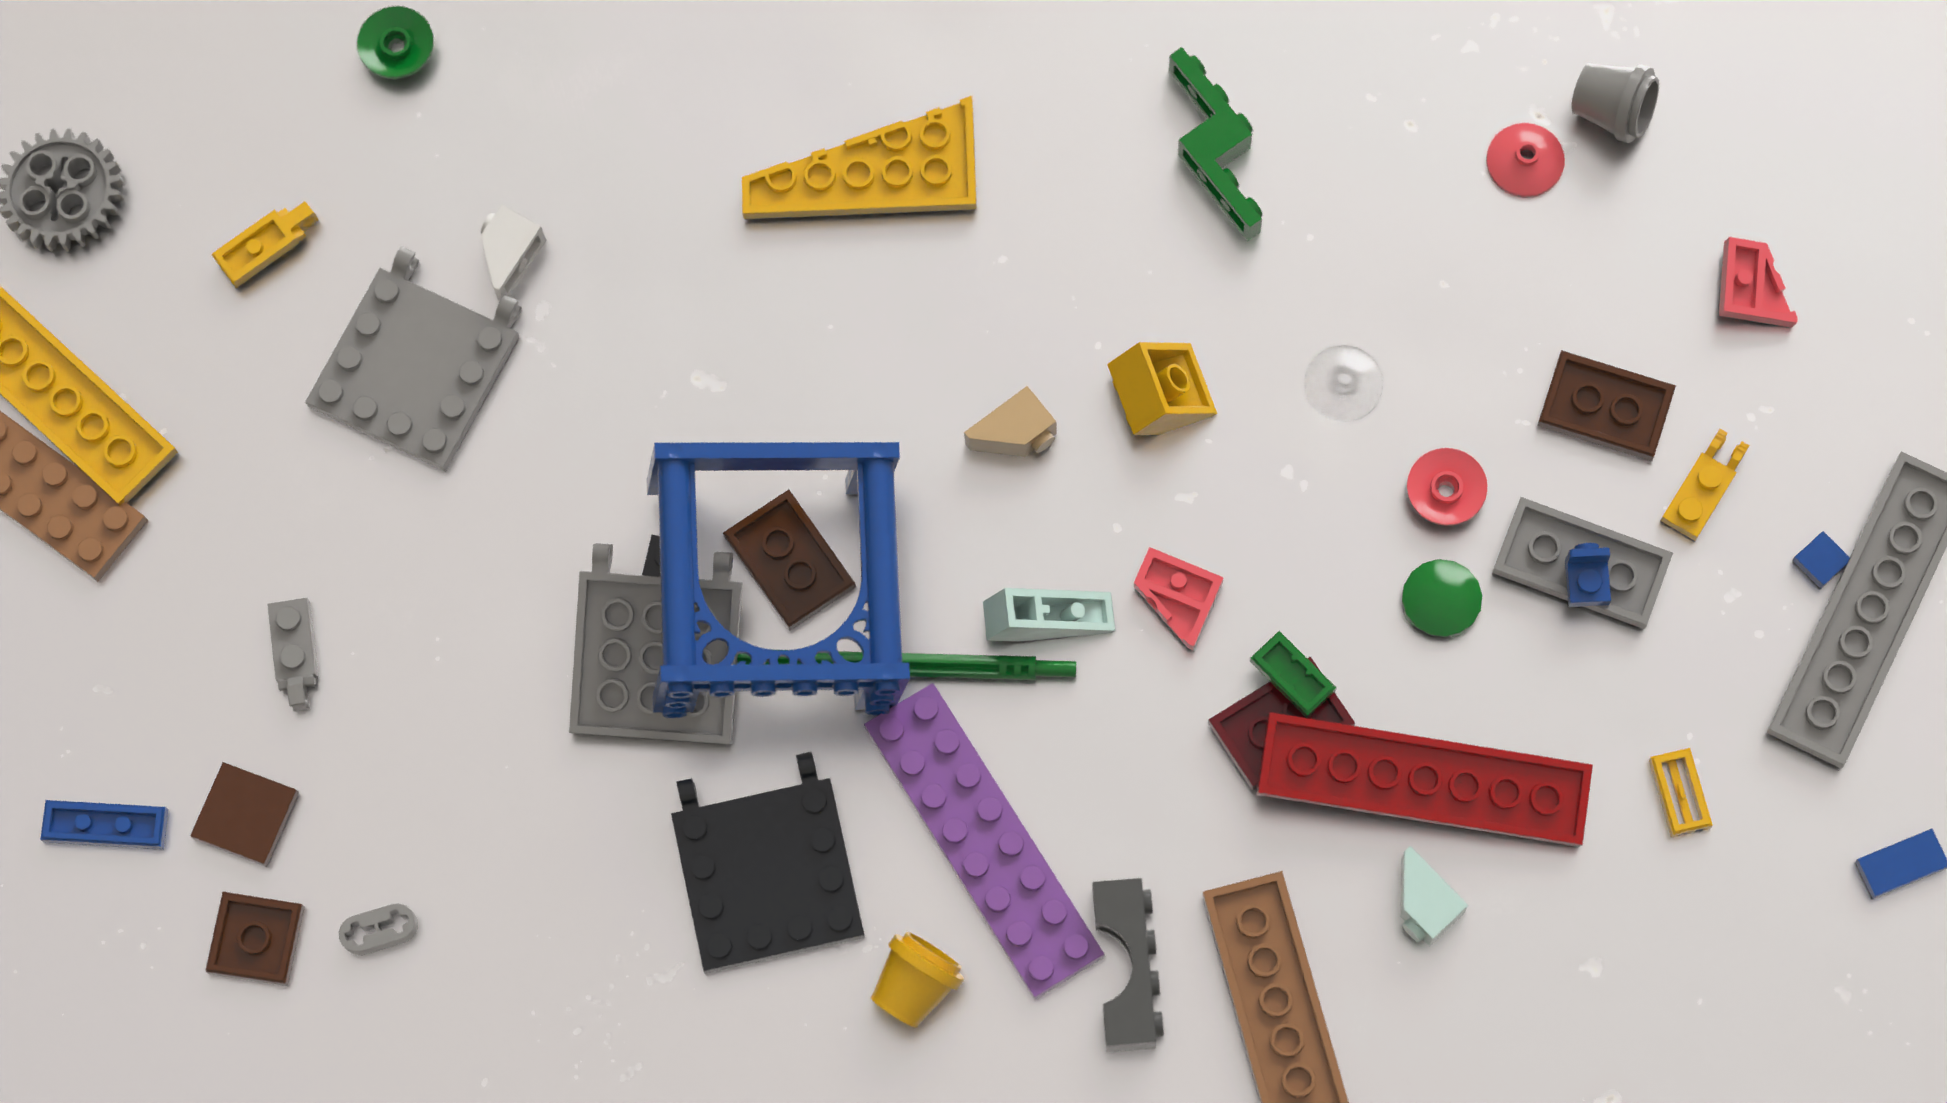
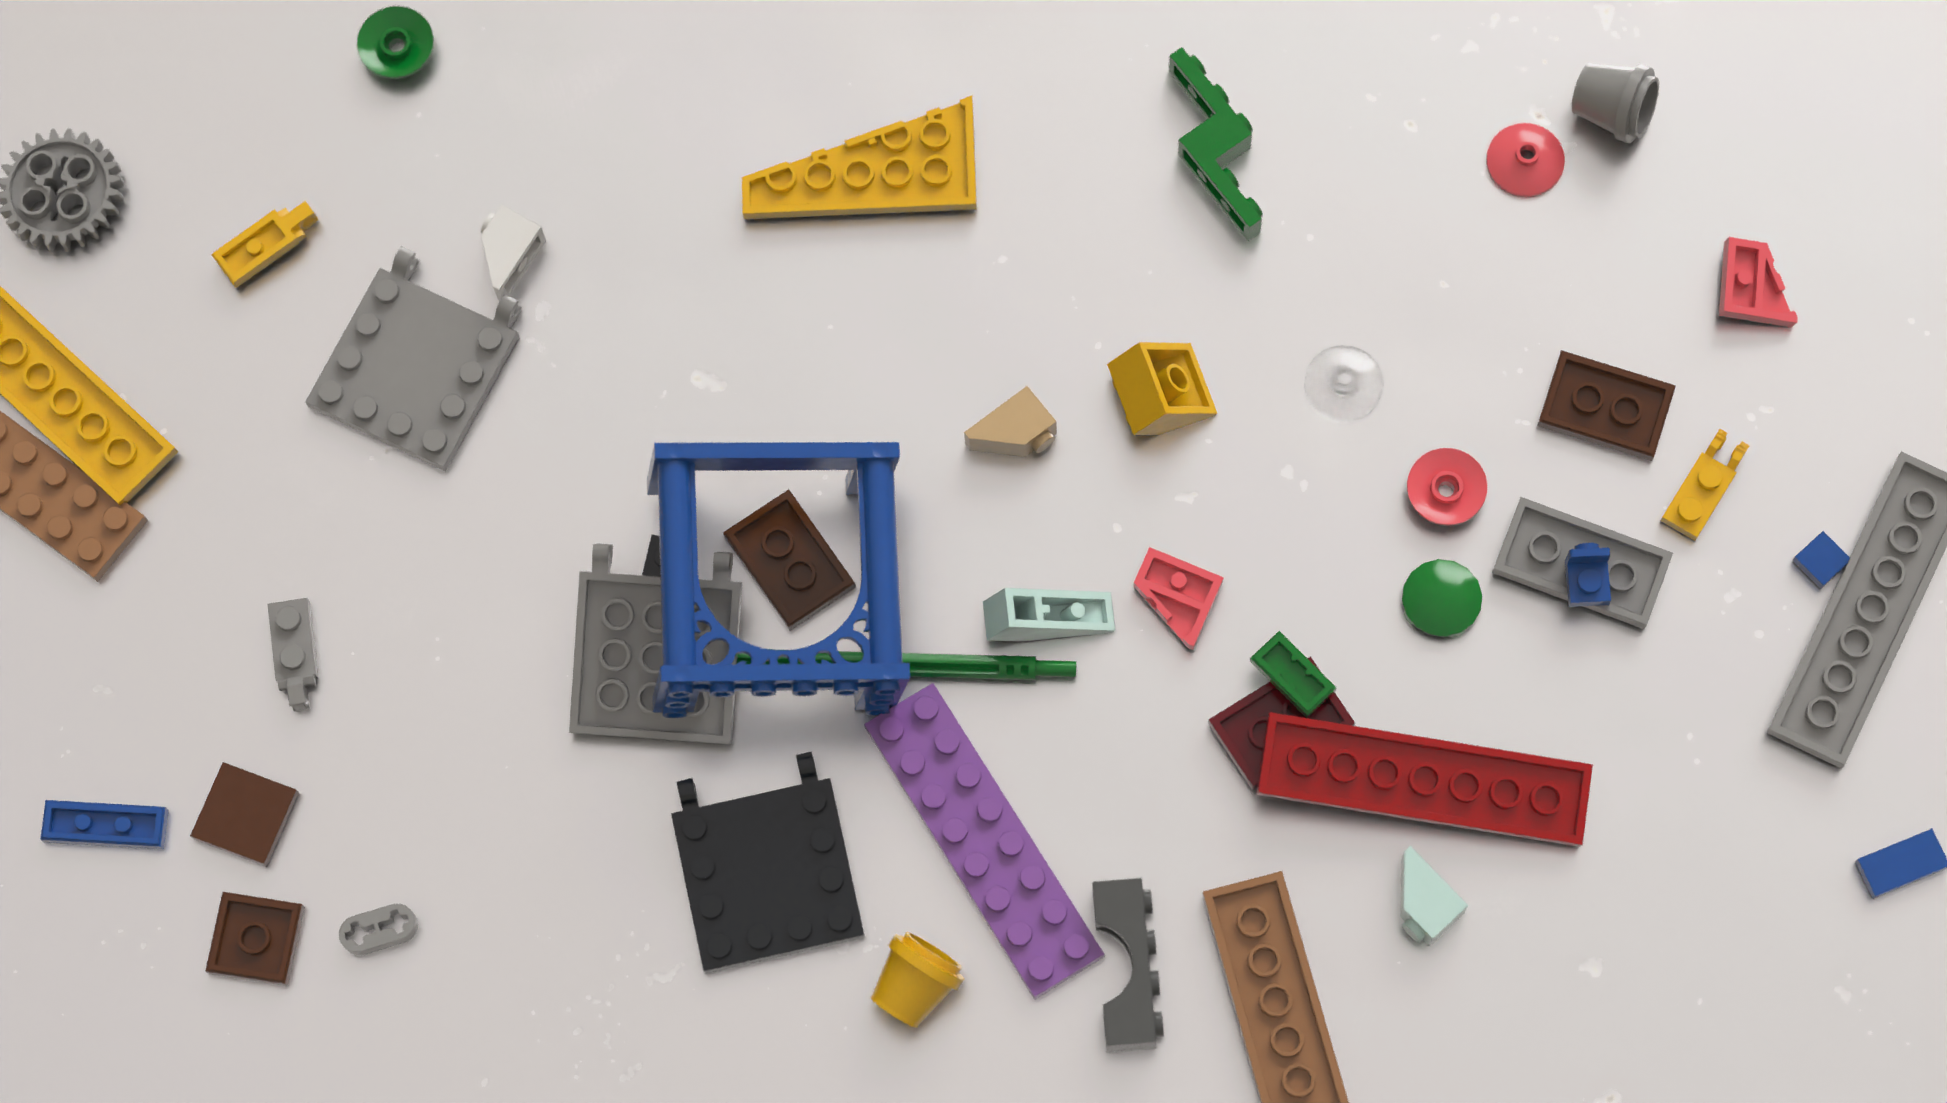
yellow tile [1649,748,1713,838] -> none

